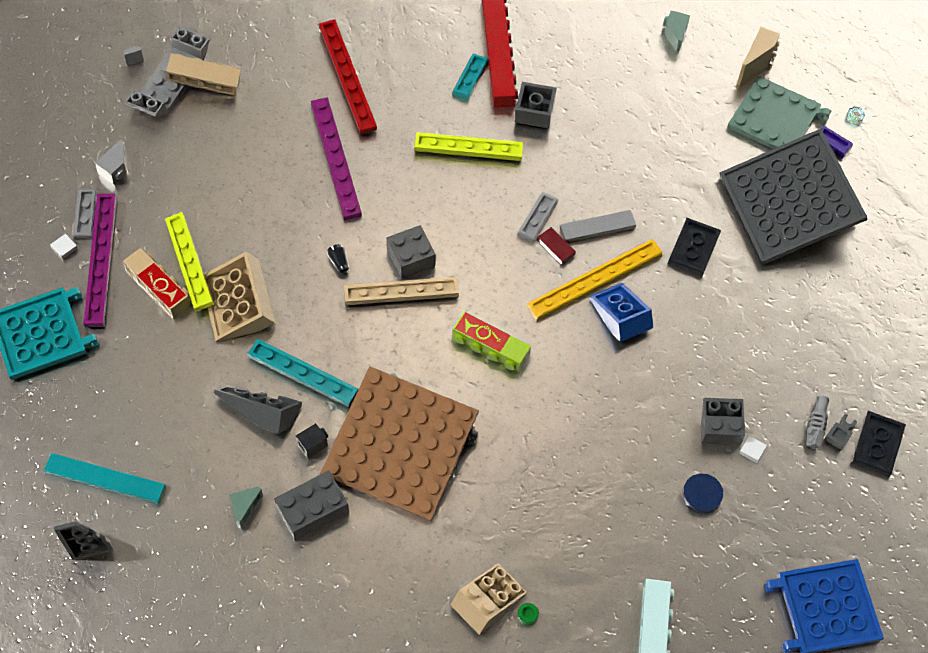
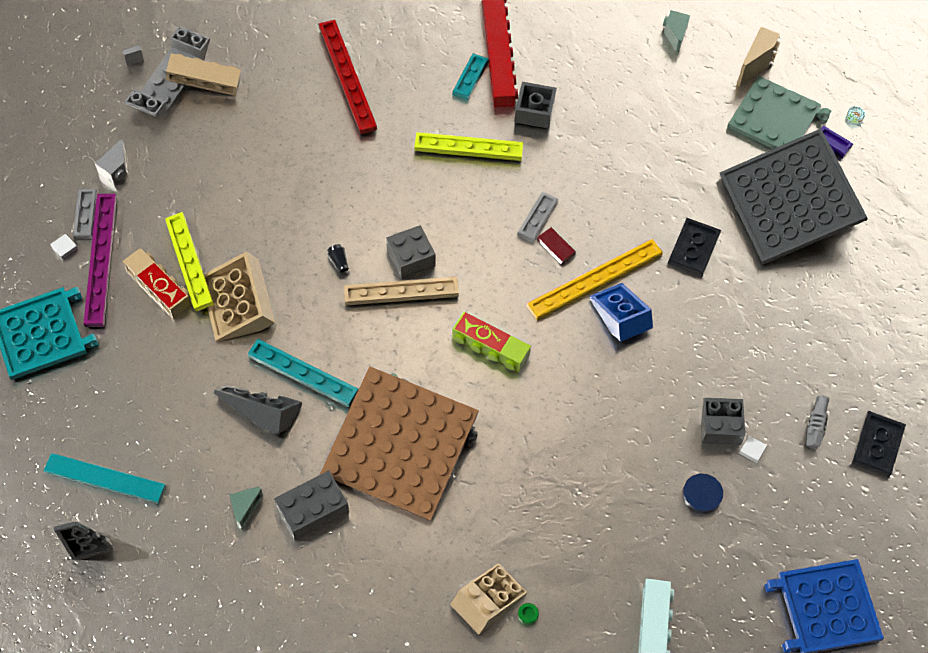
black brick [296,423,329,458] -> none
magenta plate [311,97,362,220] -> none
light grey tile [560,210,636,242] -> none
dark grey plate [825,414,857,450] -> none

